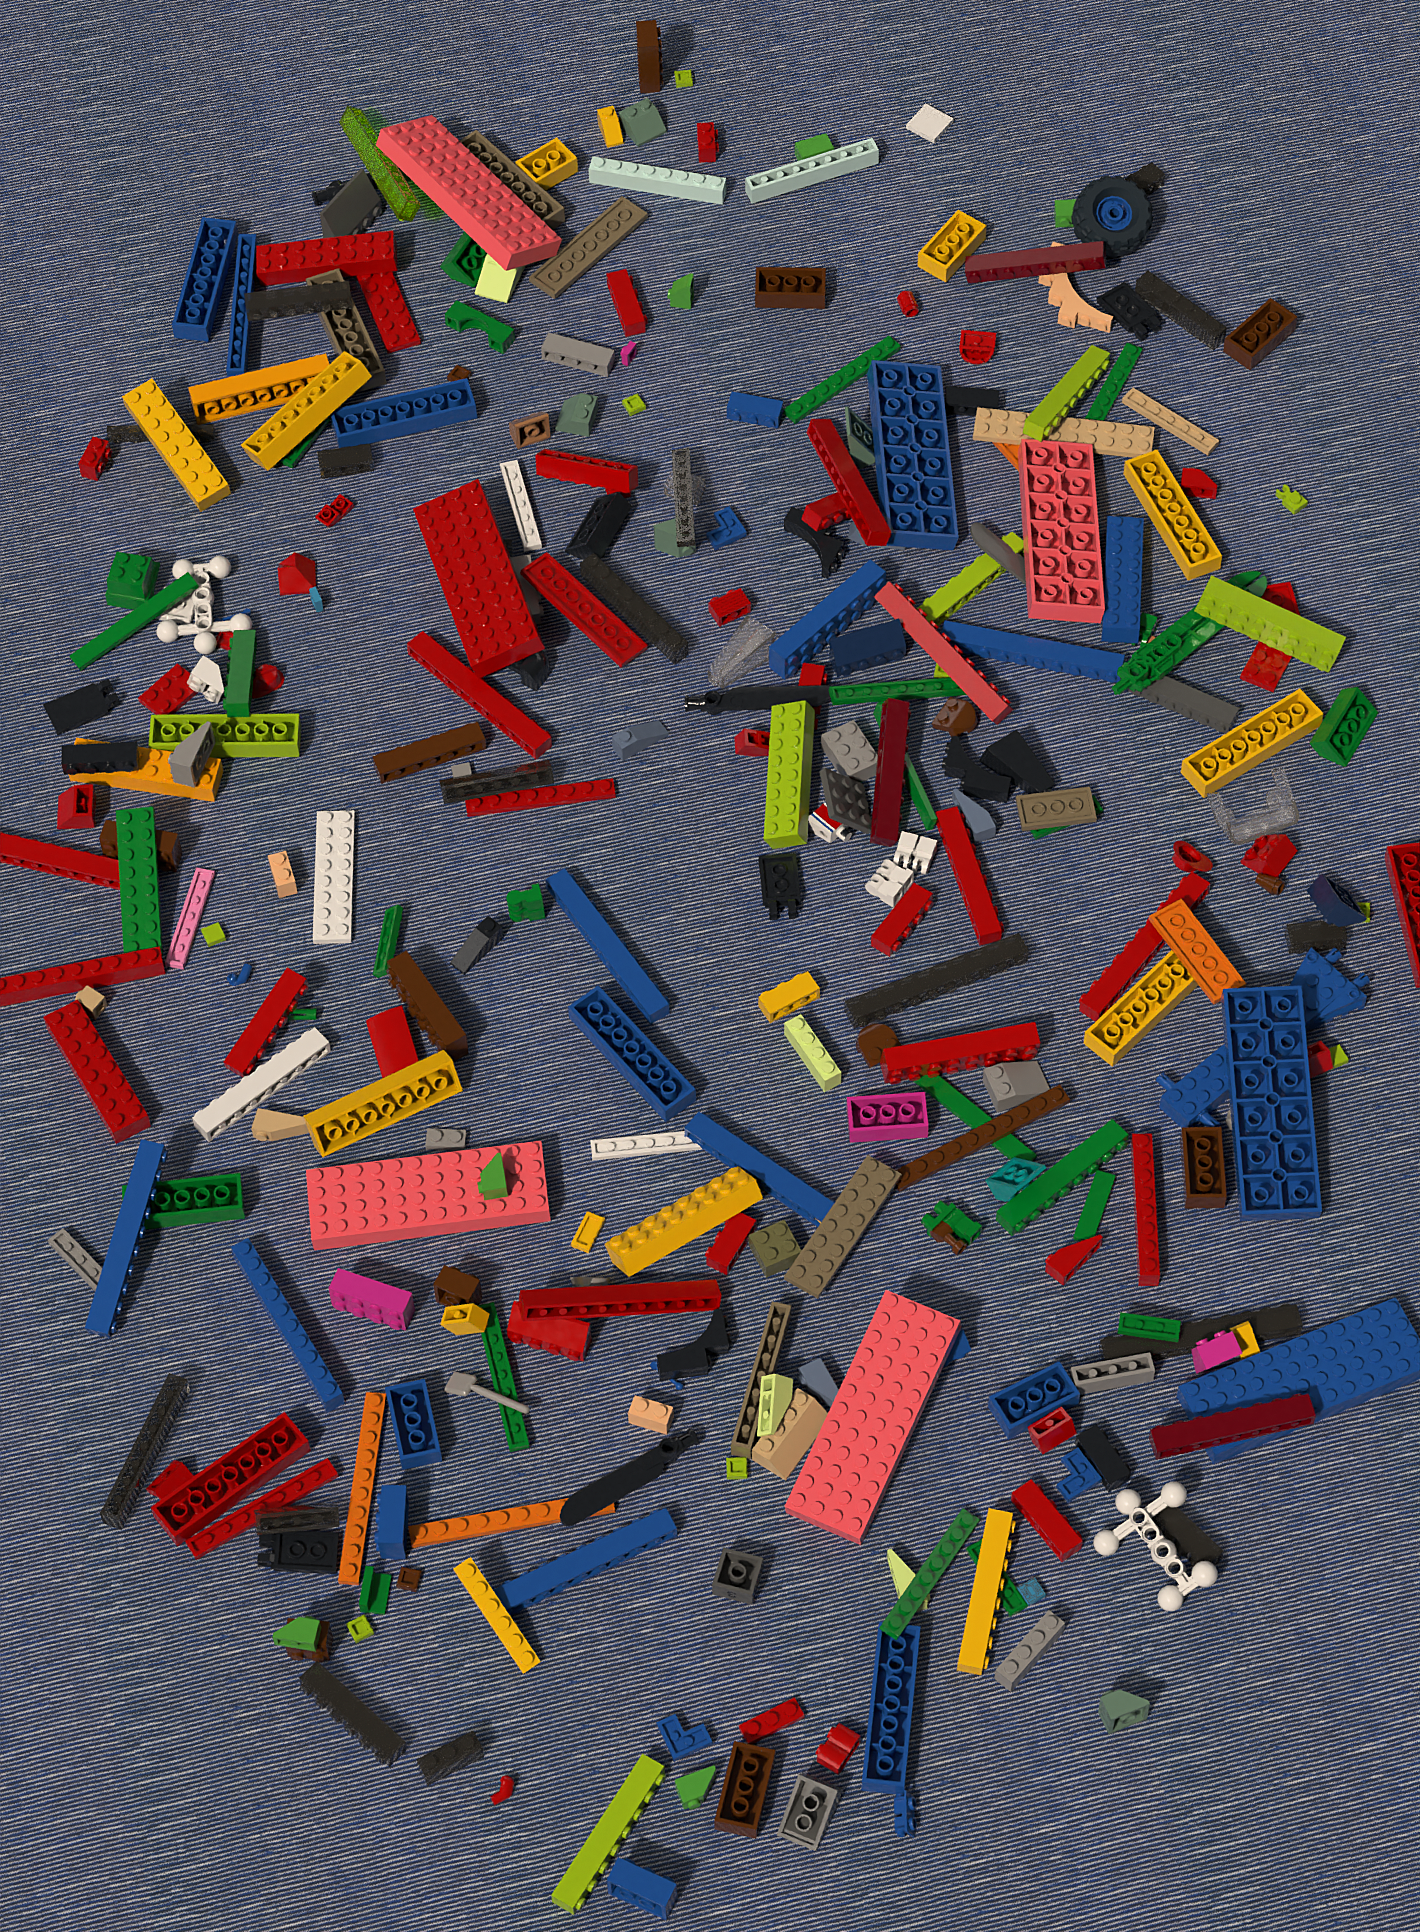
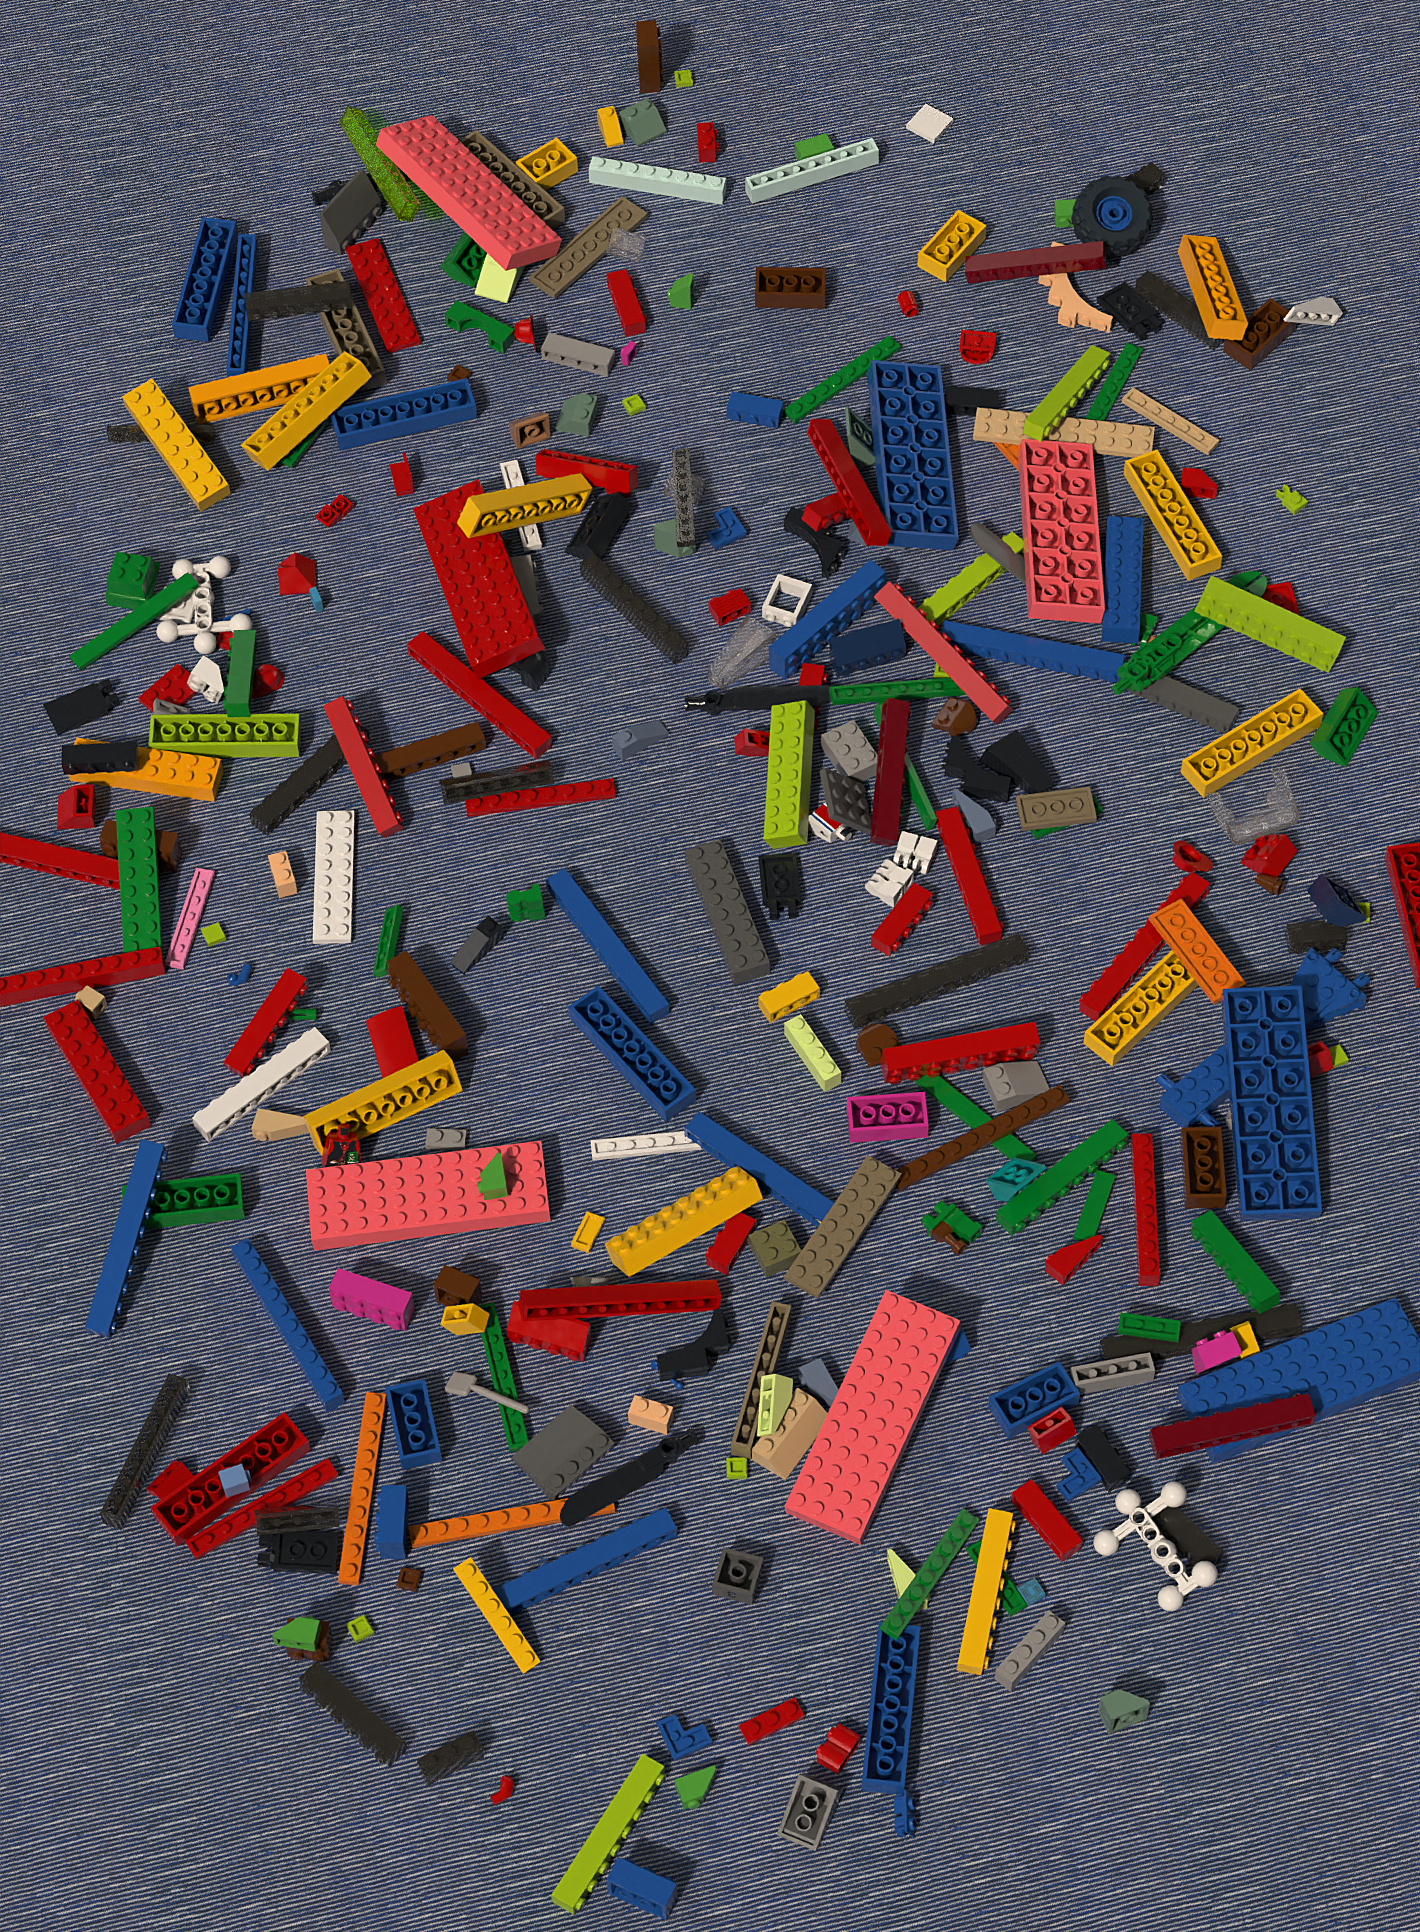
light grey plate [48,1228,102,1291] -> none
red brick [78,437,112,481] -> none
light grey slope [168,721,215,788] -> none
red brick [256,230,397,286] -> none
clear smoke brick [317,444,374,479] -> none
green panel [359,1566,392,1615] -> none
red plate [520,552,648,668] -> none
reddish brown brick [714,1741,776,1839] -> none
red plate [1240,641,1293,693] -> none
none -> light grey plate [153,698,190,715]
none -> medium blue brick [218,1464,252,1498]
none -> clear smoke brick [249,725,370,836]
none -> torso [321,1123,361,1168]
none -> red brick [323,696,404,838]
none -> red panel [389,452,414,497]
none -> yellow brick [457,473,593,538]
none -> dark grey slope [511,1405,615,1501]
none -> red piece [514,314,536,353]
none -> clear brick [605,227,646,263]
none -> dark grey brick [684,840,770,985]
none -> white window [762,574,812,627]
none -> light orange brick [1177,234,1248,340]
none -> green brick [1190,1210,1280,1314]
none -> white slope [1284,297,1343,326]

